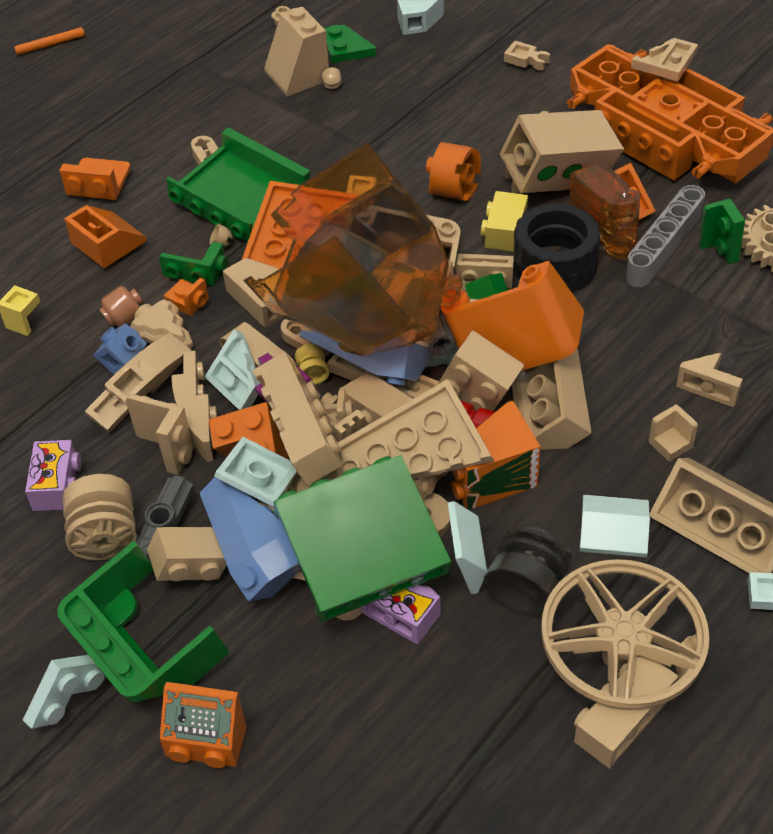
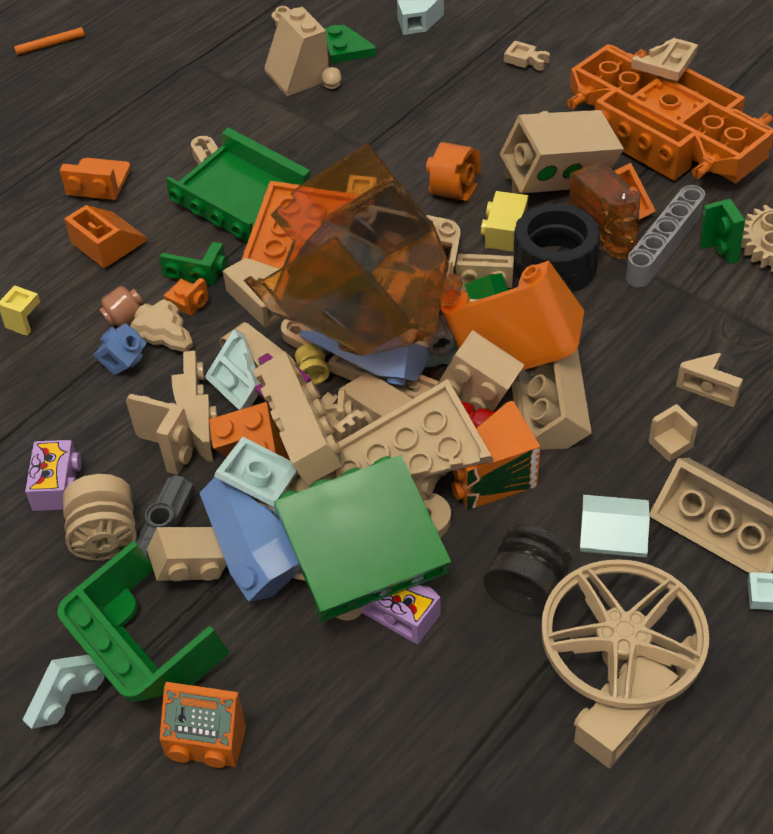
tan slope [85,332,192,433] -> none
tan hinge [210,224,233,248] -> none
light aqua slope [448,501,487,594] -> none

